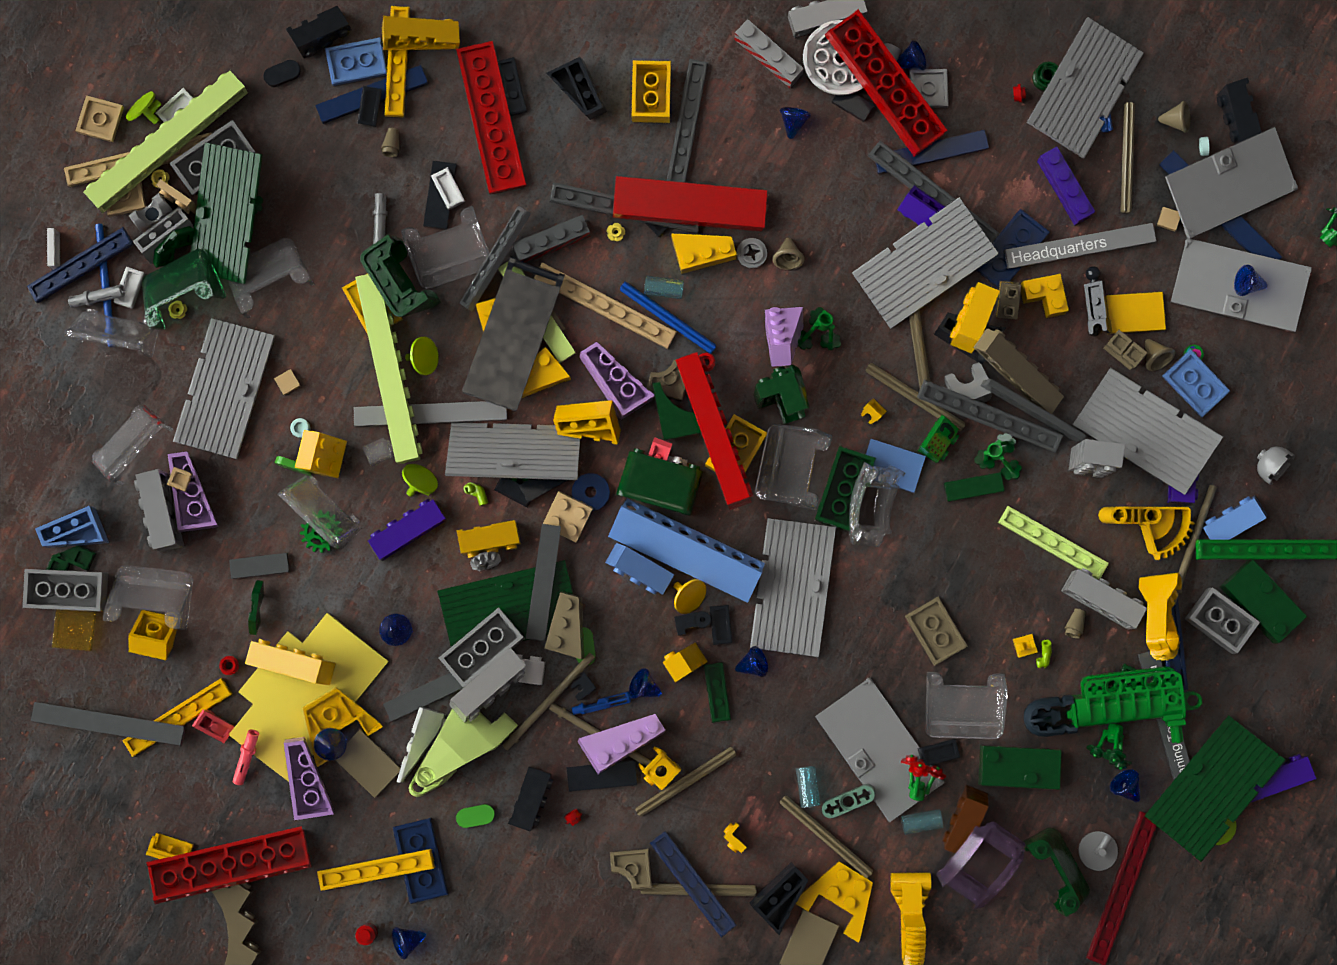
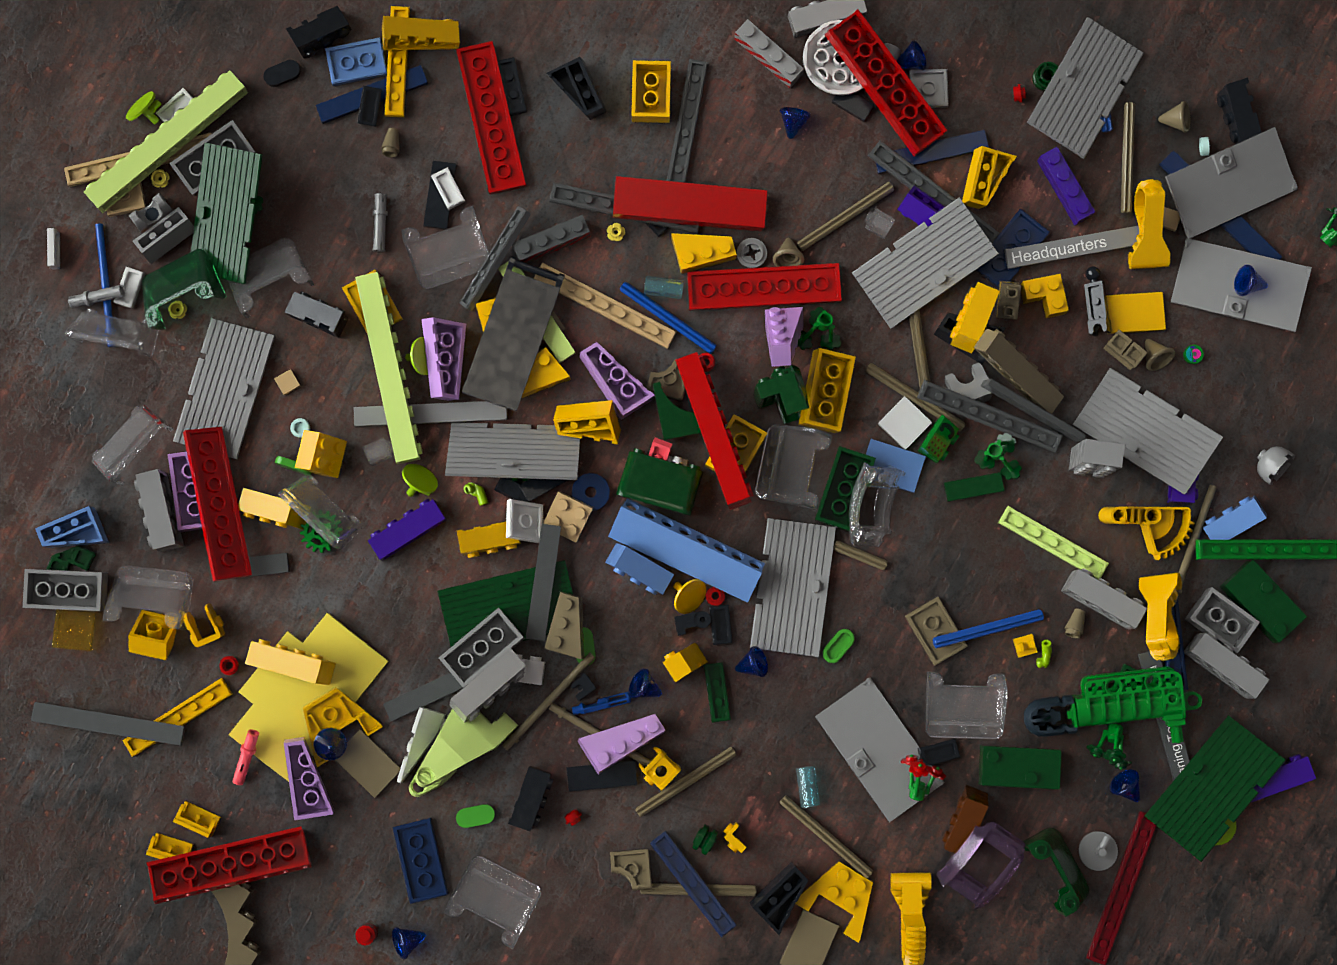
dark blue tile [27,227,134,303] -> none
tan plate [75,95,124,142] -> none
dark green tile [153,226,194,268] -> none
tan plate [156,179,197,215] -> none
tan tile [167,467,193,492] -> none
coral slope [192,709,234,743] -> none
dark green tile [248,580,264,635] -> none
yellow tile [317,849,435,891] -> none
dark green windscreen [360,235,441,317] -> none
clear blue hat [379,614,412,646] -> none
light grey gear [470,552,501,571] -> none
sand green beam [822,784,876,818] -> none
yellow tile [861,398,887,424] -> none
clear light blue pin [901,809,943,835] -> none
medium blue tile [1162,350,1230,417] -> none
none -> yellow hinge [173,801,221,838]
none -> red plate [183,427,252,582]
none -> yellow piece [183,603,225,647]
none -> yellow wedge [238,488,310,530]
none -> wedge [285,291,349,338]
none -> lavender wedge [422,318,466,401]
none -> clear windscreen [444,856,541,949]
none -> white tile [506,499,543,543]
none -> red plate [687,263,842,311]
none -> dark green wheel [692,824,719,856]
none -> red plate [706,587,725,606]
none -> dark tan axle [797,182,894,251]
none -> yellow brick [798,348,856,433]
none -> bright green tile [822,629,855,663]
none -> dark tan axle [833,541,888,570]
none -> clear brick [864,208,896,239]
none -> white tile [878,396,932,450]
none -> blue axle [933,609,1044,648]
none -> yellow wedge [962,146,1017,209]
none -> yellow arm [1128,179,1171,269]
none -> light grey brick [1184,632,1269,699]

